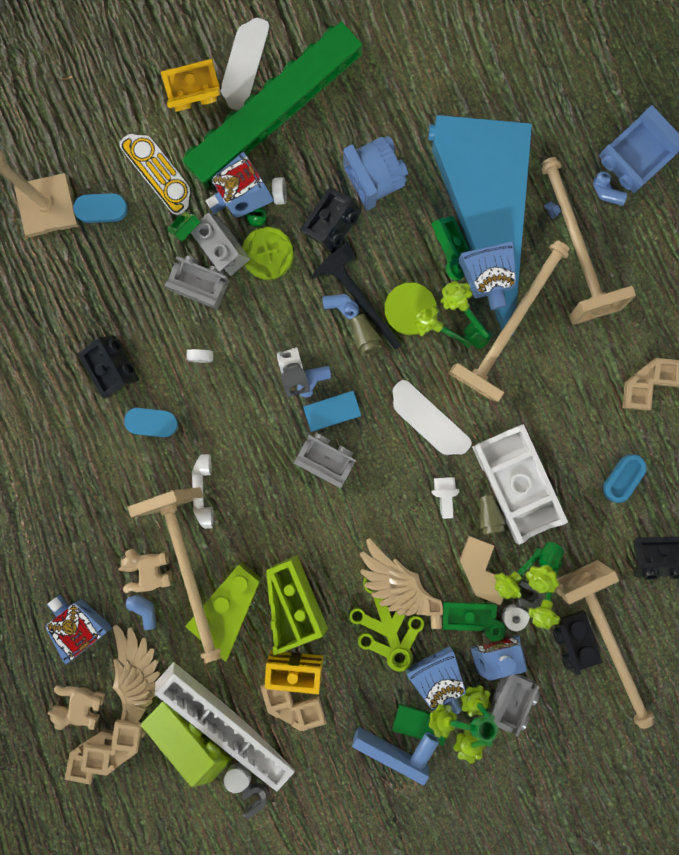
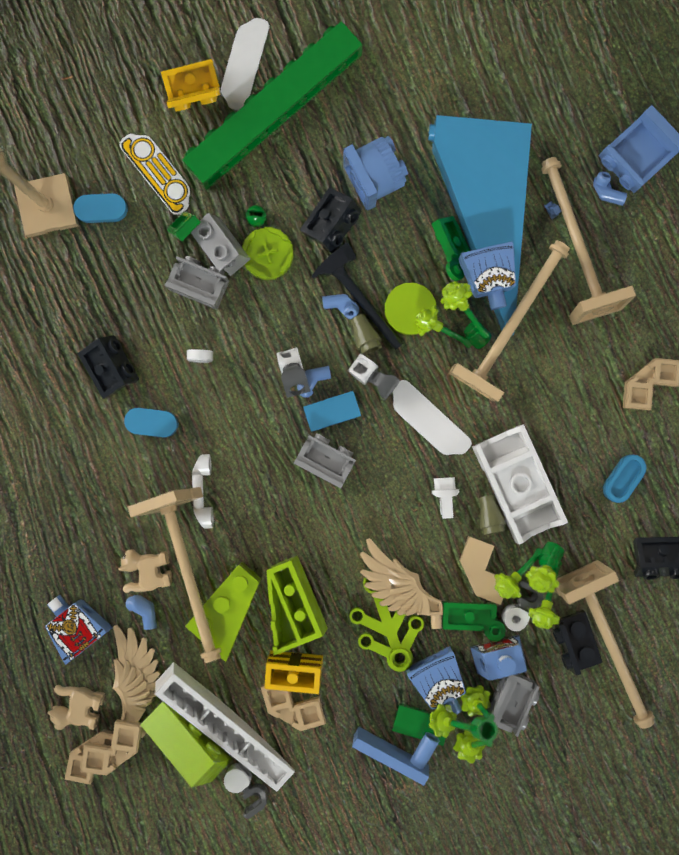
torso [205,152,274,218] -> none
white tile [272,177,287,205] -> none
none -> leg [347,354,400,401]

